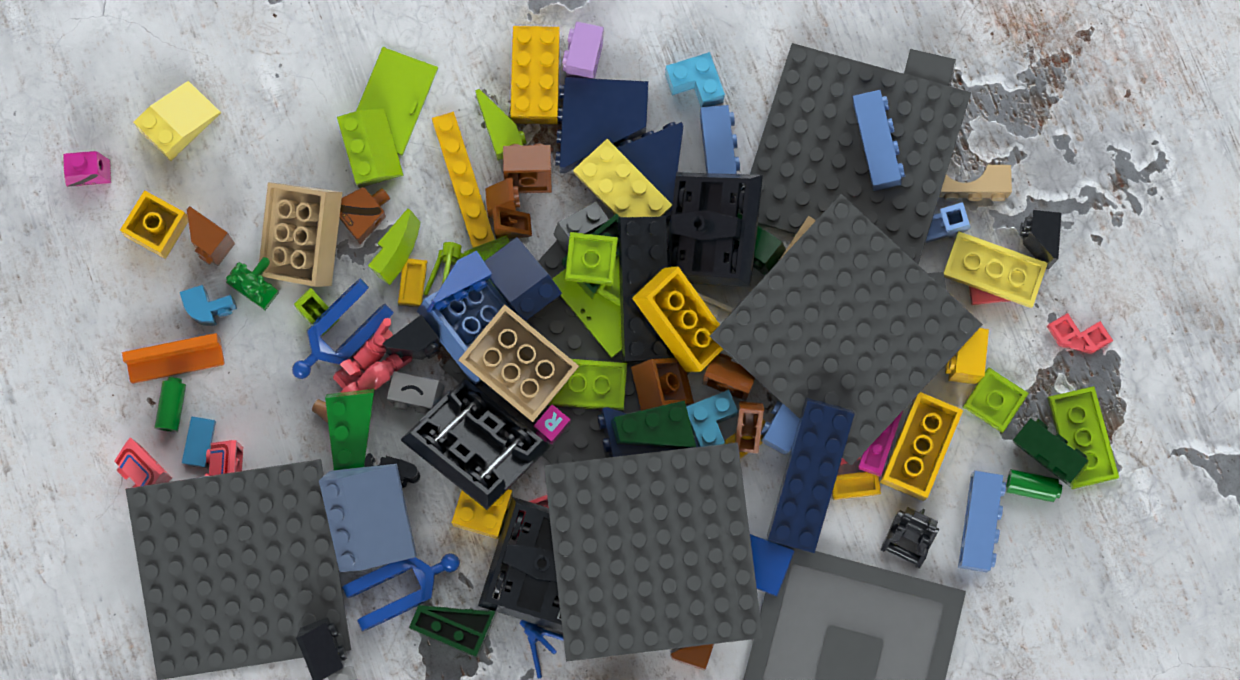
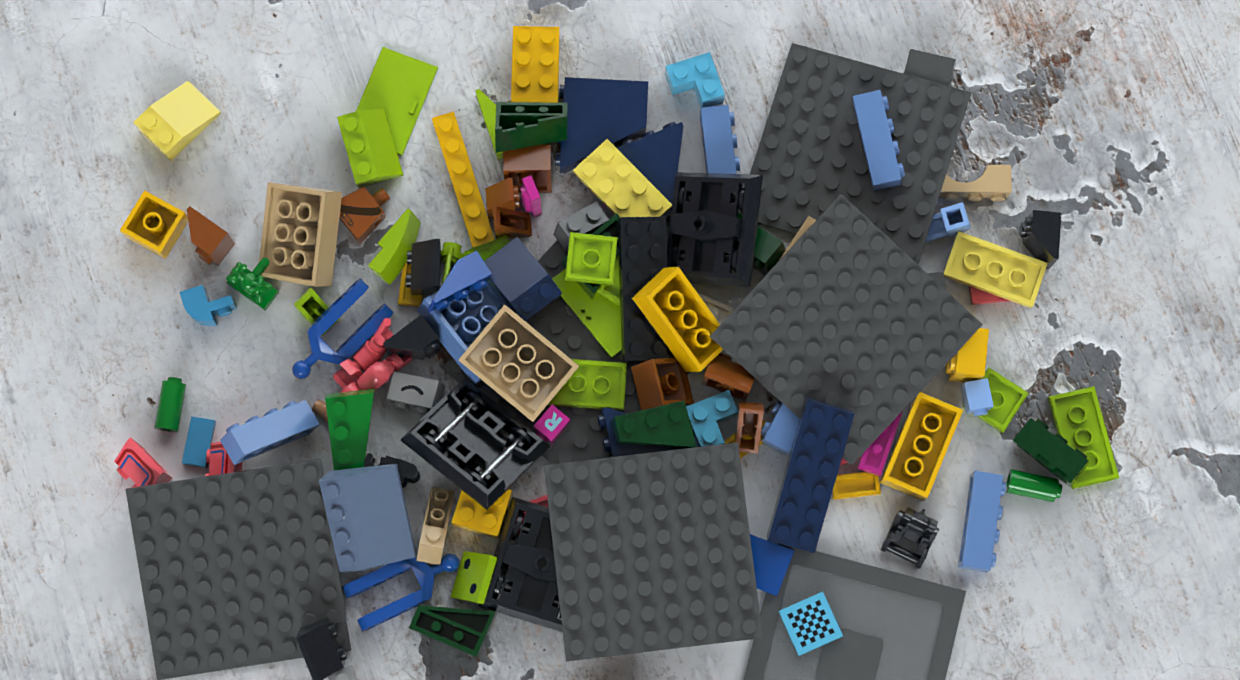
dark pink torso [63,151,111,187] -> none
orange panel [122,333,225,384] -> none
blue plant [519,620,564,679] -> none
lavender brick [562,21,604,79] -> none
dark orange slope [670,644,714,671] -> none
coral tile [1047,313,1113,354] -> none
none -> medium blue brick [220,400,320,465]
none -> black slope [406,239,441,295]
none -> tan slope [416,487,455,565]
none -> lime tile [450,551,497,604]
none -> dark green wedge [495,102,567,153]
none -> dark pink plate [520,175,542,218]
none -> medium azure tile [778,591,843,656]
none -> light blue brick [960,378,993,417]

